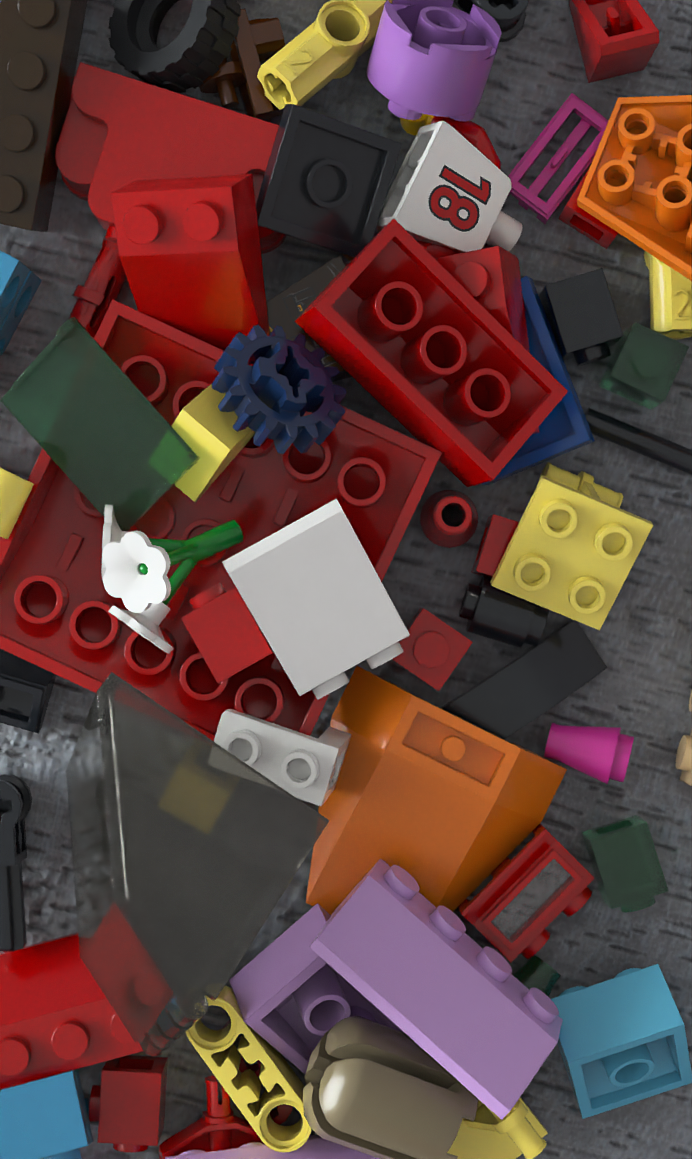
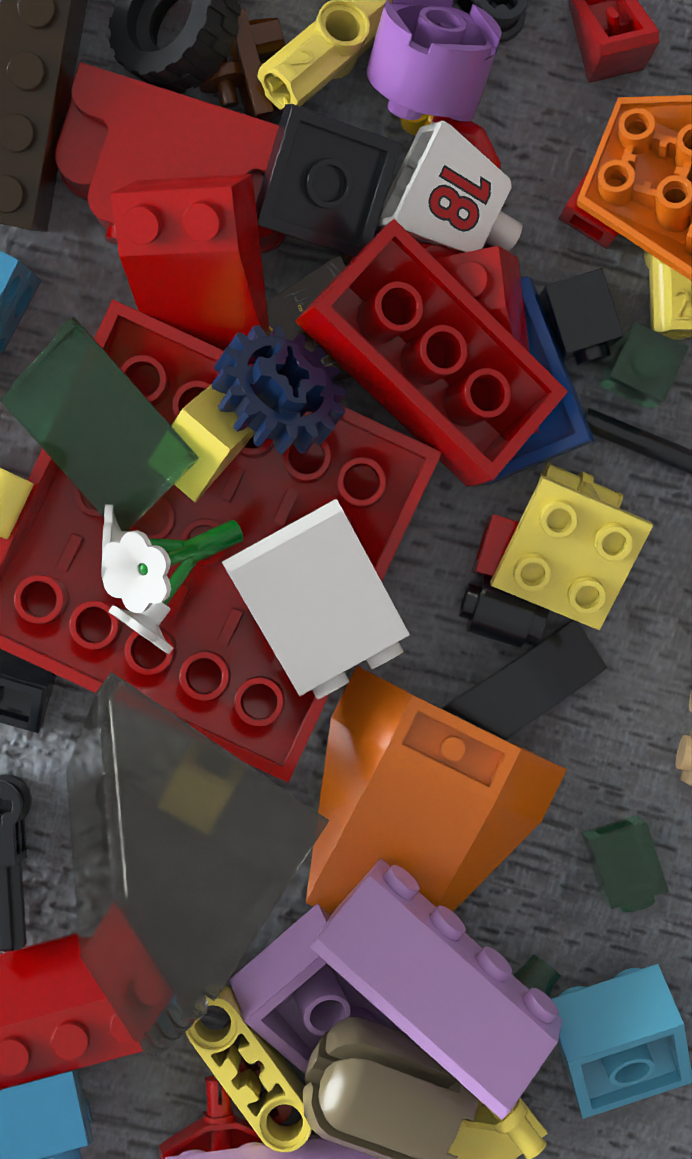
red pin [54,239,127,360] -> none
red brick [89,1055,168,1153] -> none
red brick [181,583,274,684] -> none
white bracket [208,709,352,806] -> none
red brick [392,608,473,691] -> none
red cone [420,490,478,548] -> none
red window [458,823,594,963] -> none
dark pink tile [508,93,609,224] -> none
dark pink cone [544,723,634,785] -> none

